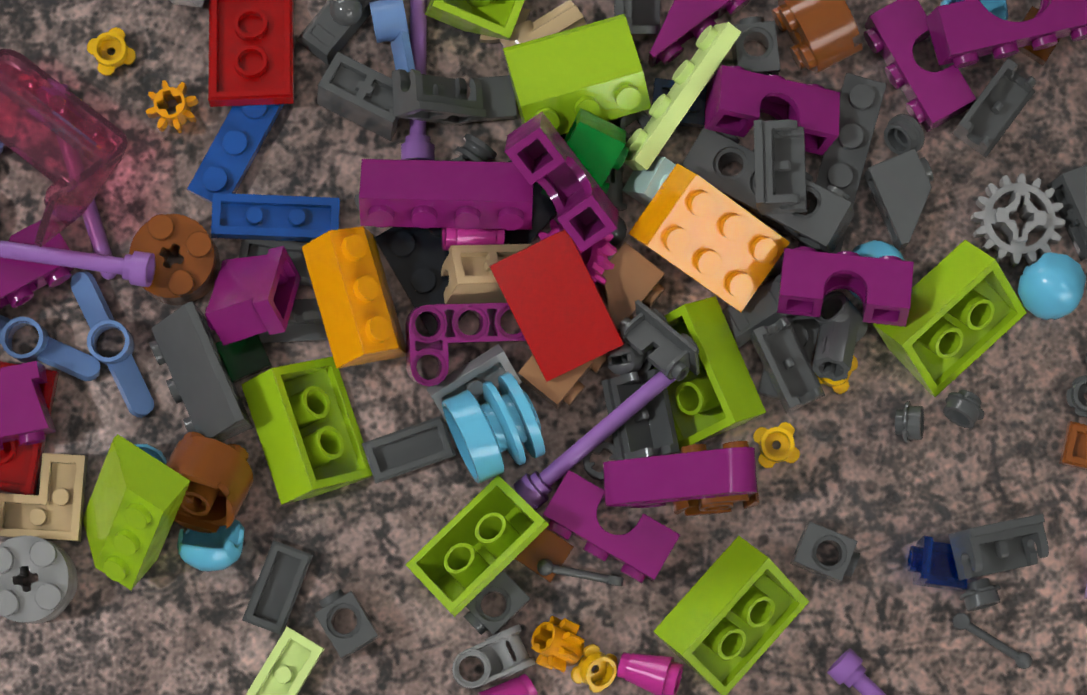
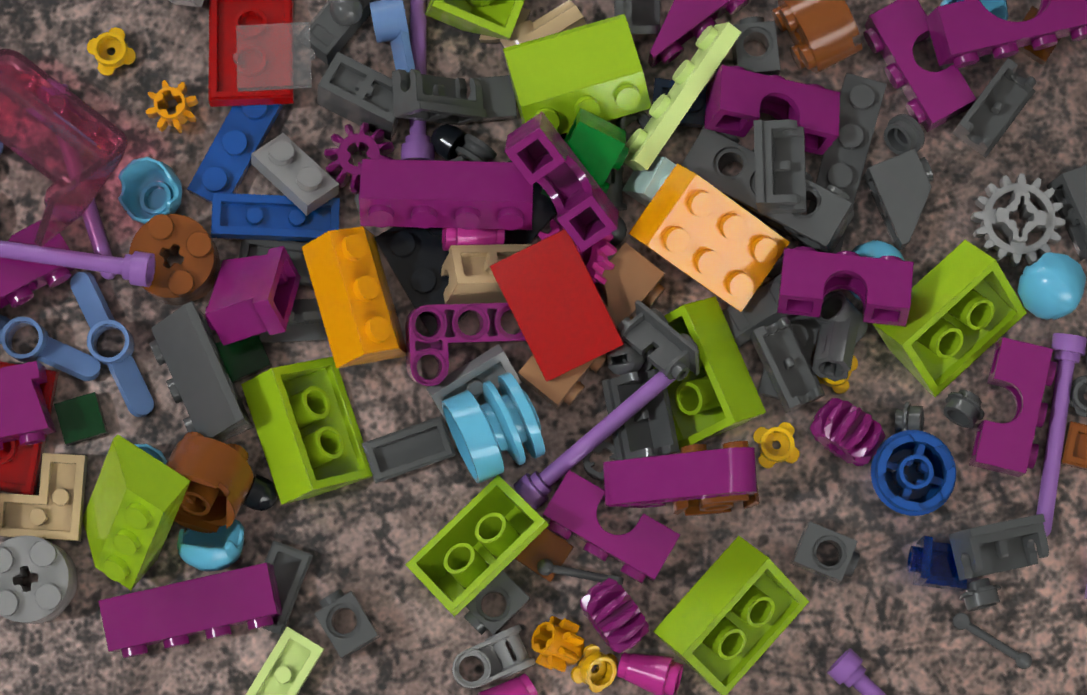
none -> dark green tile [54,392,108,446]
none -> magenta brick [98,562,282,658]
none -> medium azure hair [118,157,183,224]
none -> clear piece [233,22,315,92]
none -> black hinge [243,474,278,511]
none -> light grey plate [251,133,339,215]
none -> magenta gear [324,122,395,195]
none -> black hinge [431,124,467,161]
none -> magenta gear [580,578,649,653]
none -> magenta gear [810,398,886,466]
none -> blue cone [871,430,956,516]
none -> magenta arch [969,337,1057,477]
none -> medium lavender piece [1036,333,1087,537]

